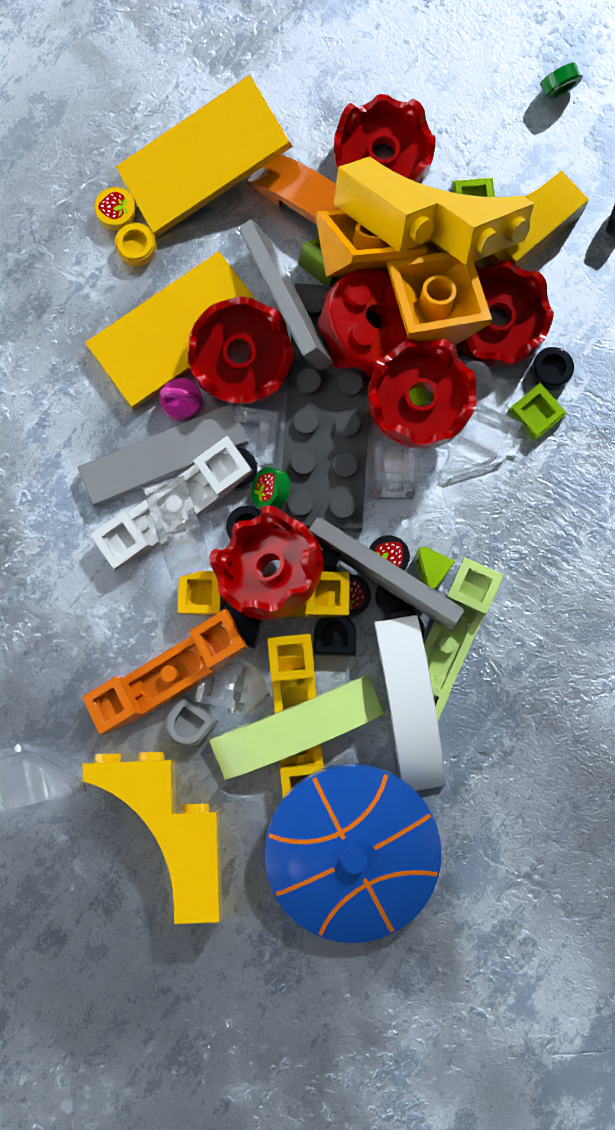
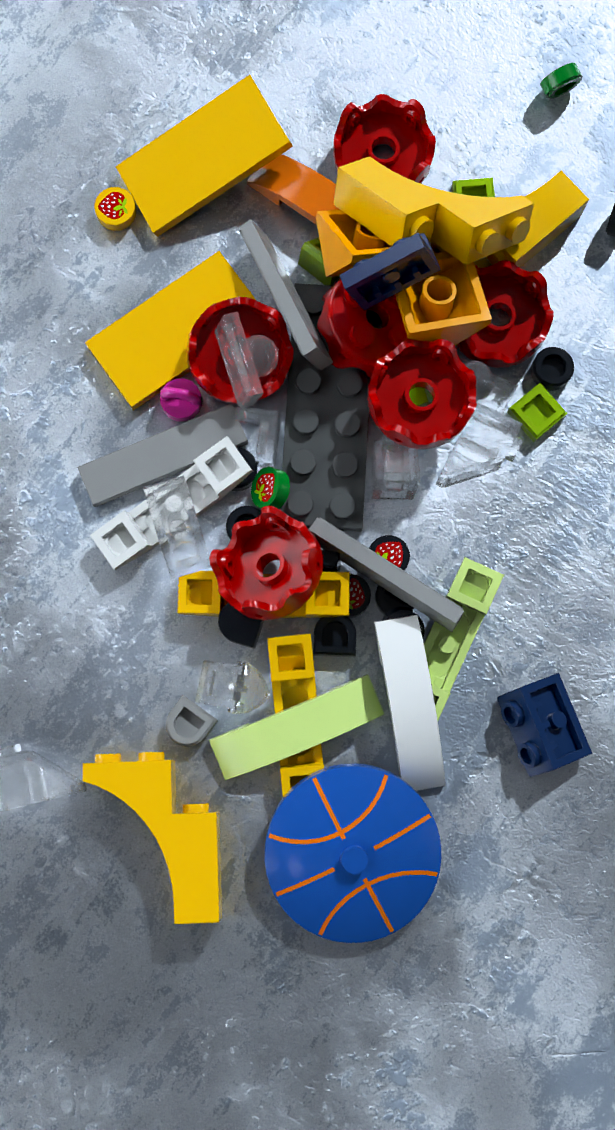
orange slope [82,609,248,735] -> none
yellow tile [115,223,157,267] -> none
lime slope [414,547,455,590] -> none
none -> clear tile [214,312,279,408]
none -> bracket [340,232,441,311]
none -> dark blue bracket [497,673,593,777]

